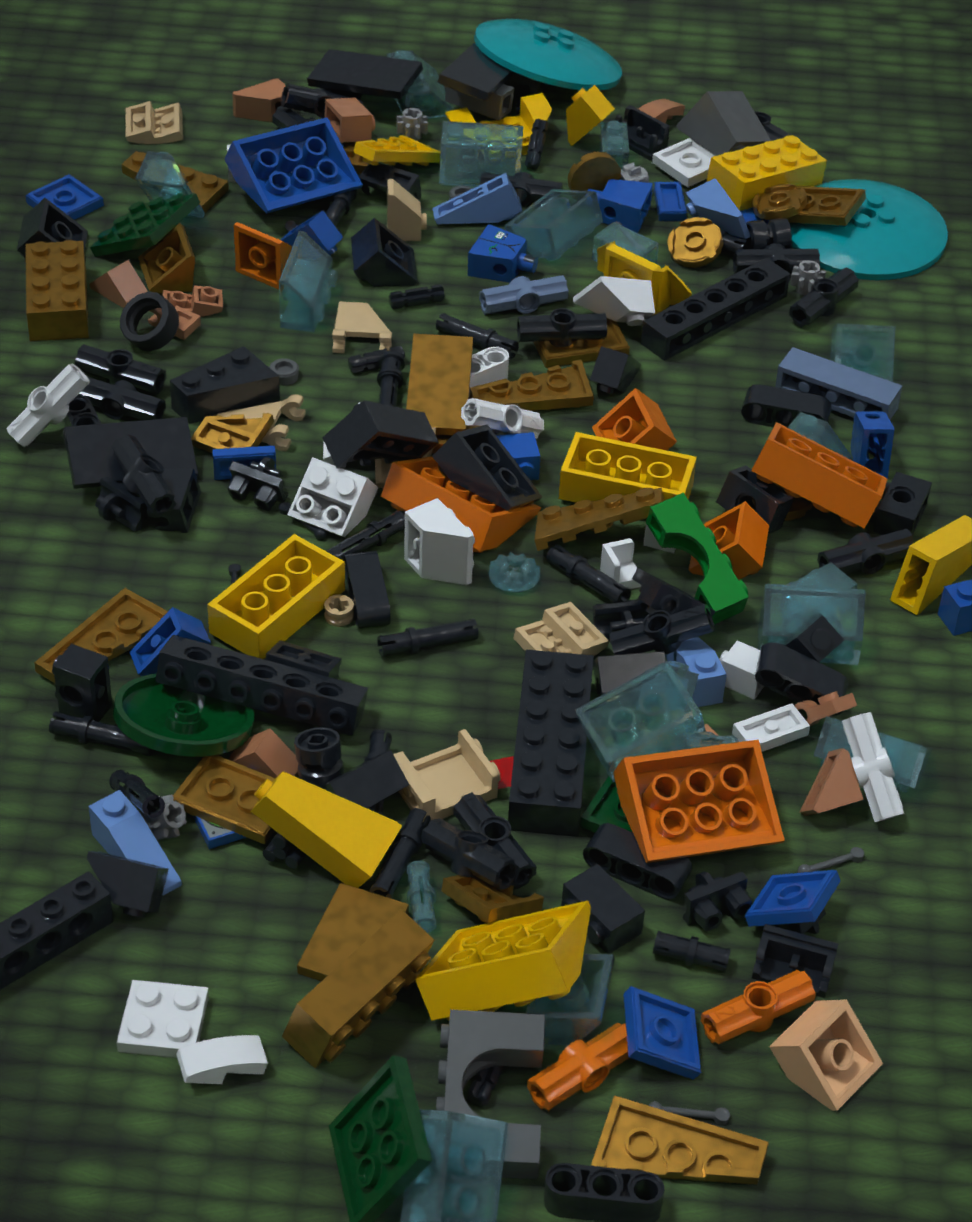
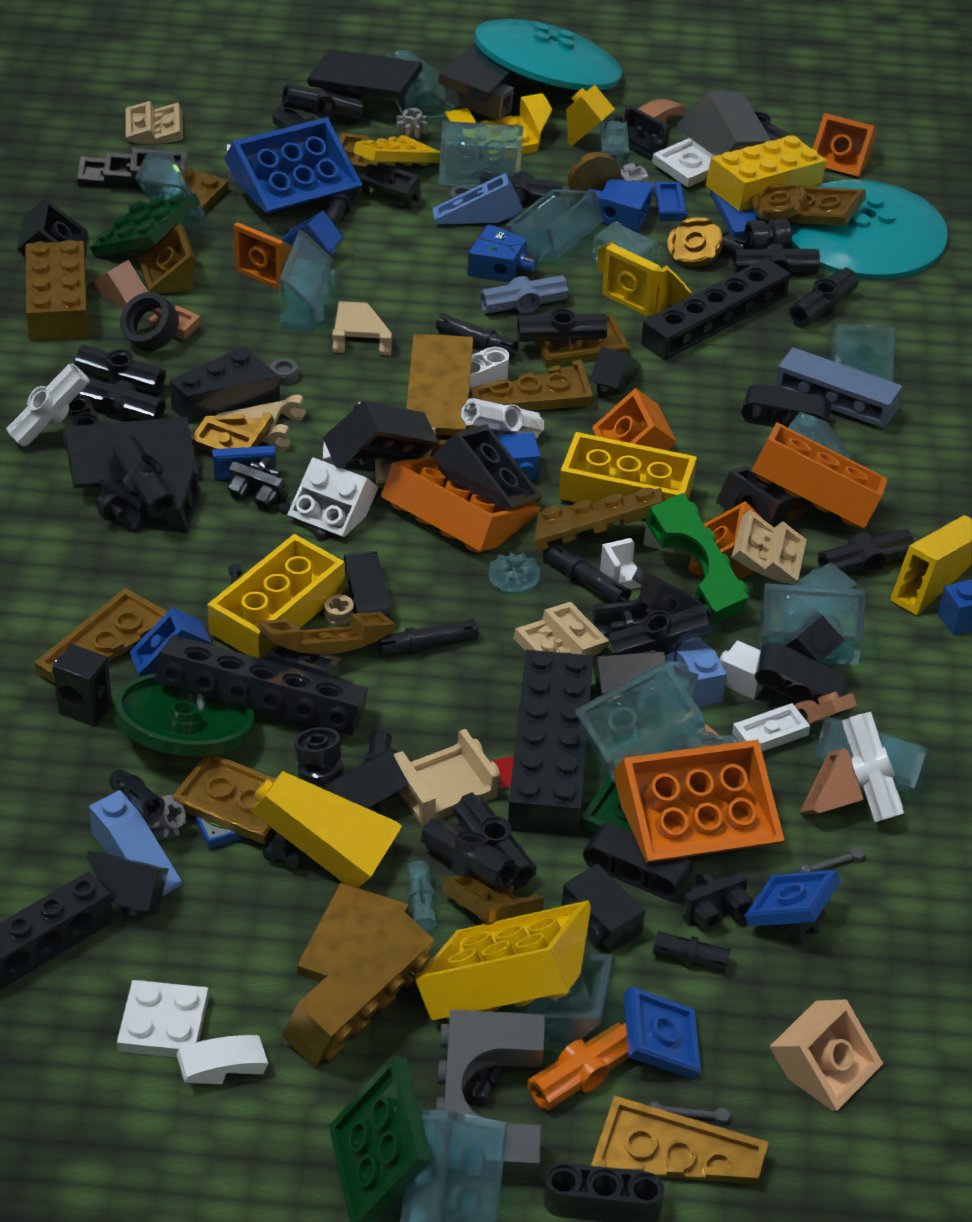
blue tile [26,174,104,220] -> none
black pin [49,711,153,756] -> none
nougat slope [162,285,223,317] -> none
nougat slope [228,728,298,778] -> none
nougat slope [232,78,294,122] -> none
nougat piece [325,98,375,142] -> none
black pin [326,510,405,561] -> none
black axle [348,346,405,374] -> none
black slope [351,218,418,287] -> none
black pin [369,808,431,899] -> none
black pin [377,351,405,407] -> none
tan slope [387,179,427,241] -> none
black axle [389,284,445,309] -> none
white slope [404,498,475,585] -> none
black axle [525,119,548,169] -> none
white slope [573,276,655,326] -> none
medium blue slope [686,178,751,239] -> none
orange piece [701,970,816,1044] -> none
black hinge [752,924,839,998] -> none
light grey gear [790,260,826,296] -> none
blue torso [851,411,895,478] -> none
black brick [871,472,932,535] -> none
none -> black slope [77,148,188,186]
none -> pearl gold slope [257,612,395,654]
none -> tan slope [732,510,807,584]
none -> orange slope [813,113,878,178]

